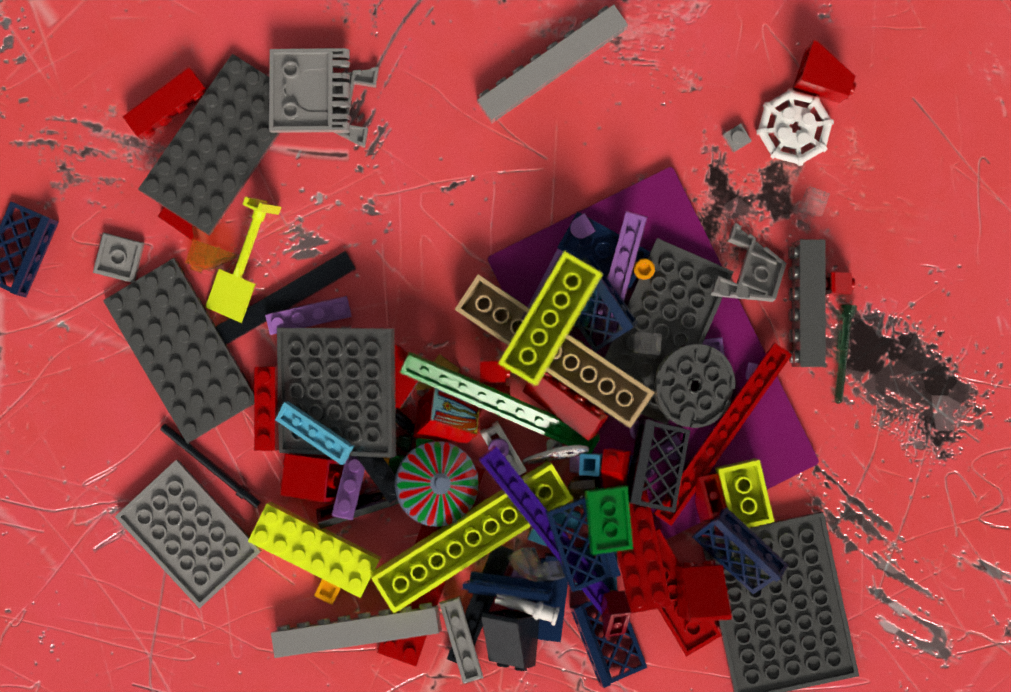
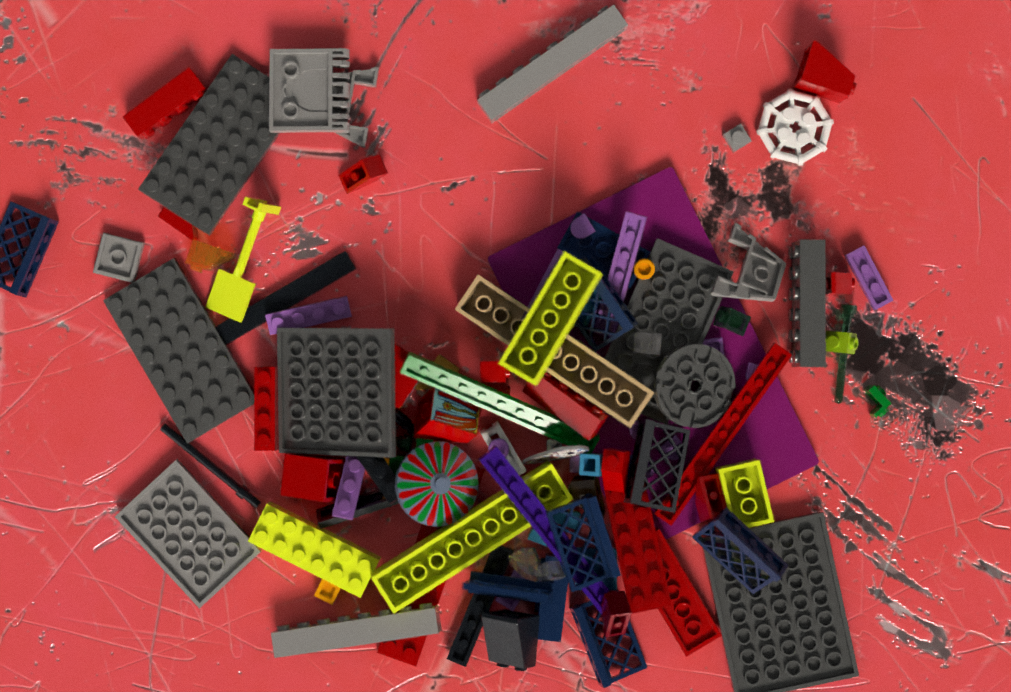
medium azure plate [275,401,354,465] -> none
light grey tile [439,596,484,684] -> none
white pin [495,594,560,626] -> none
green tile [585,485,633,555] -> none
red slope [676,559,732,623] -> none
clear panel [798,186,830,217] -> none
none -> red slope [338,154,388,194]
none -> clear green bracket [713,306,751,336]
none -> lime bracket [826,331,858,354]
none -> medium lavender plate [844,245,894,310]
none -> green bracket [863,385,891,418]

